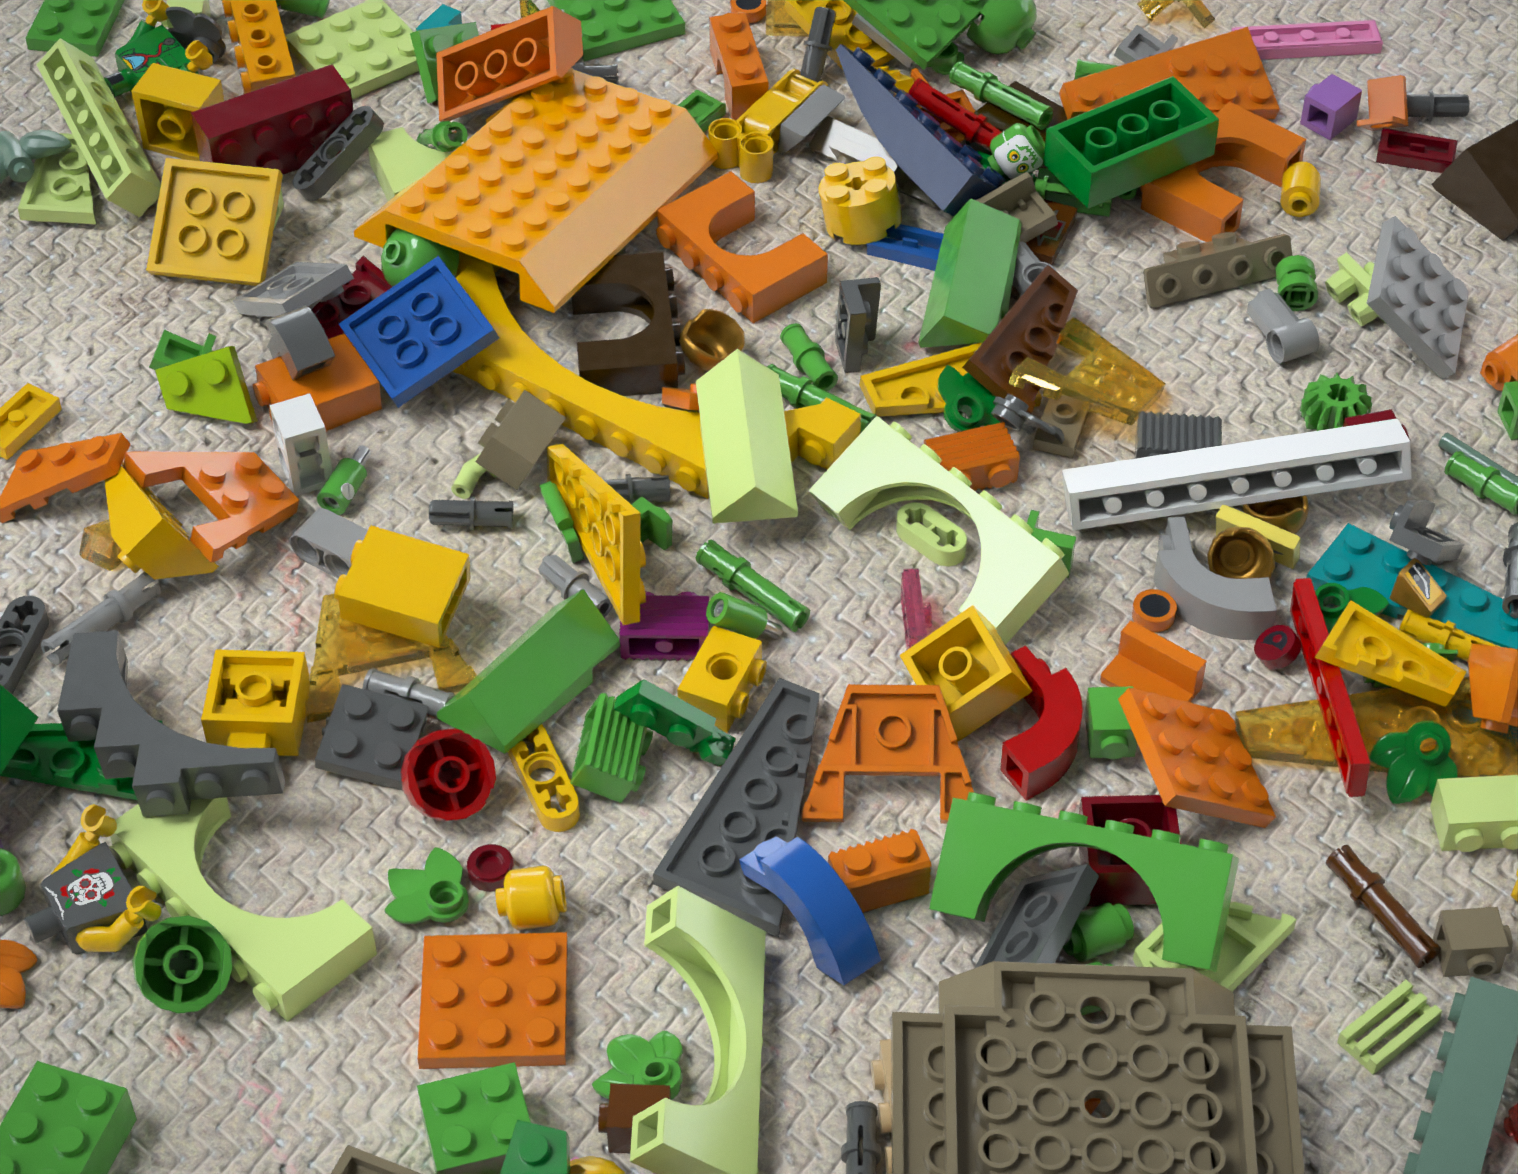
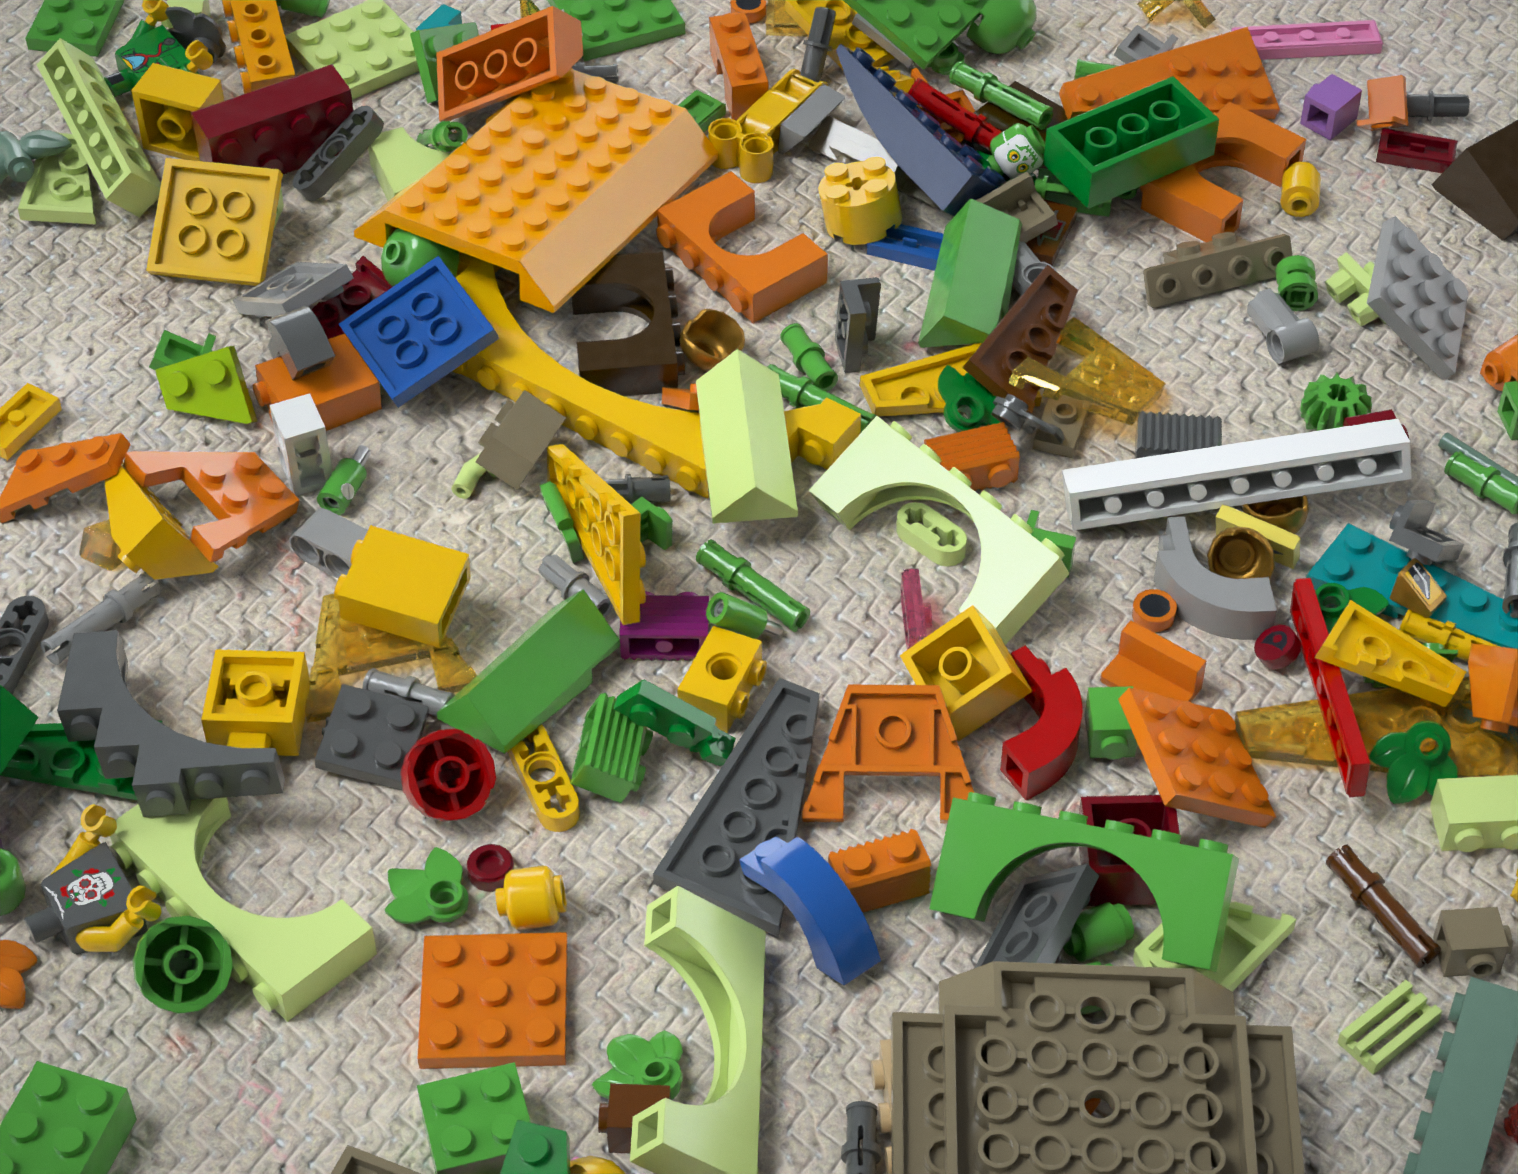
dark grey axle [429,496,514,530] -> none

